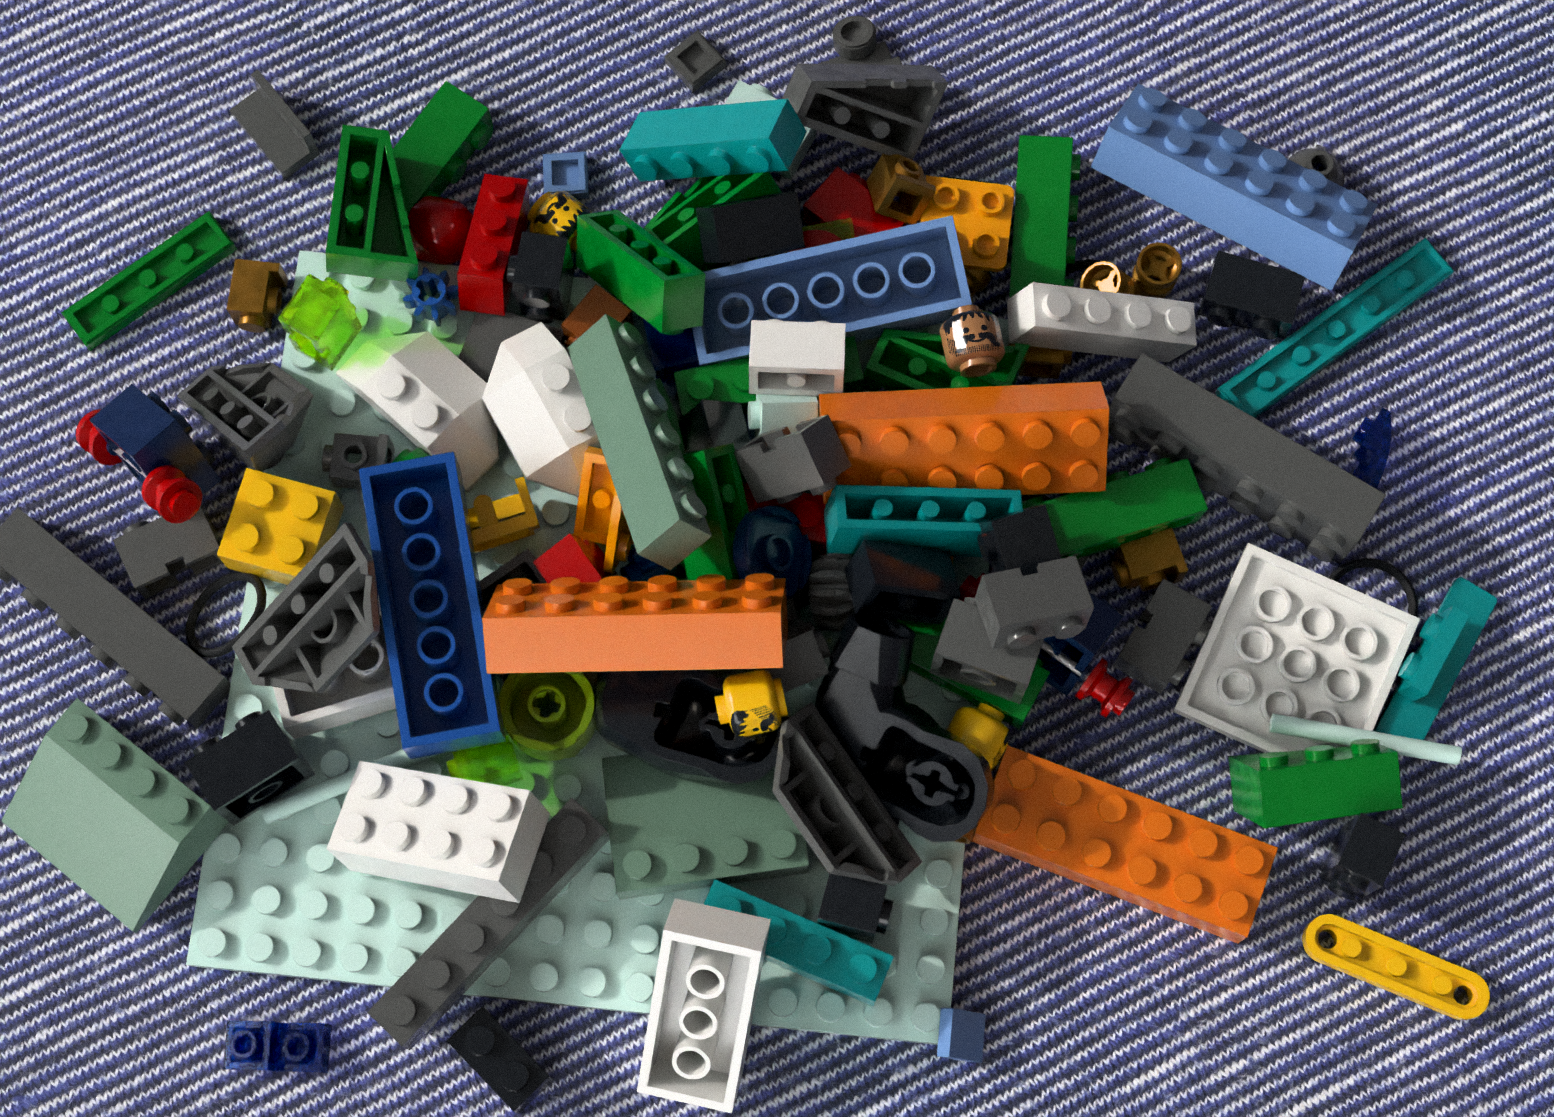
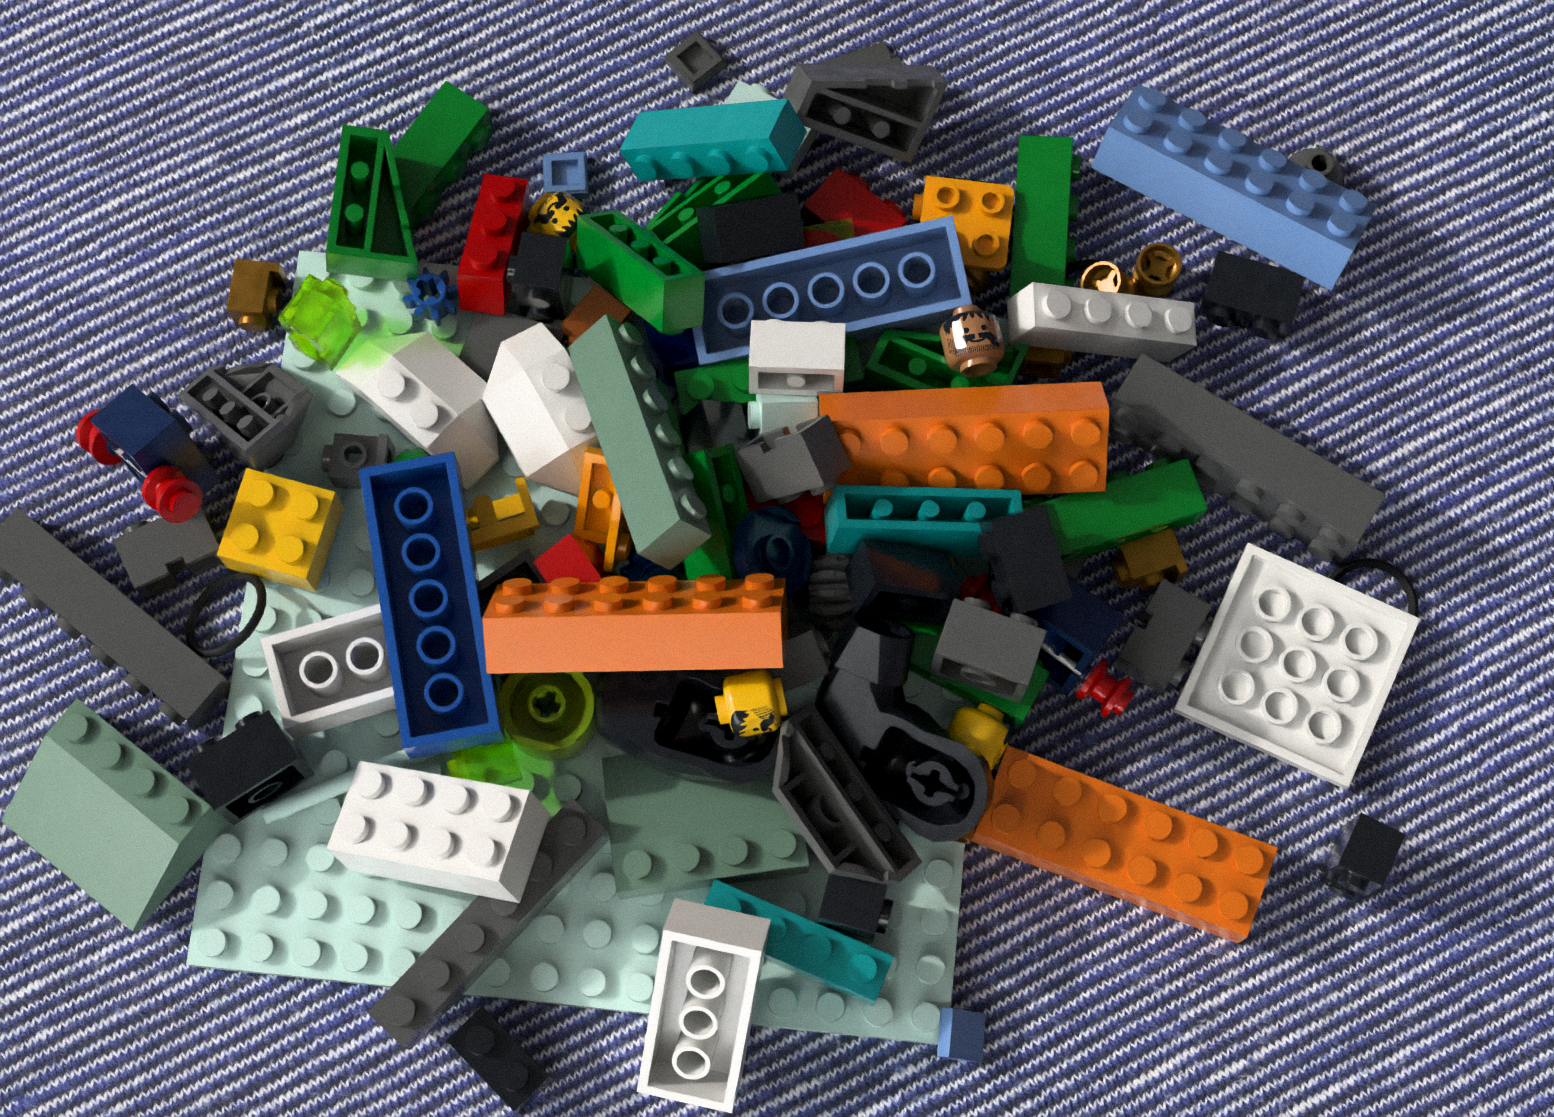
green tile [61,211,237,351] -> none
clear blue slope [223,1020,332,1073] -> none
dark grey panel [229,69,320,180] -> none
dark grey wedge [232,523,380,693] -> none
red hair [408,196,473,265] -> none
dark grey tile [832,16,877,60] -> none
pearl gold brick [866,154,936,225] -> none
dark grey brick [975,556,1094,649] -> none
teal tile [1215,237,1454,419] -> none
green wedge [1228,739,1403,828] -> none
light aqua bar [1269,713,1462,765] -> none
yellow plate [1302,914,1490,1020] -> none
clear blue slope [1351,407,1392,489] -> none
teal bracket [1373,577,1497,740] -> none

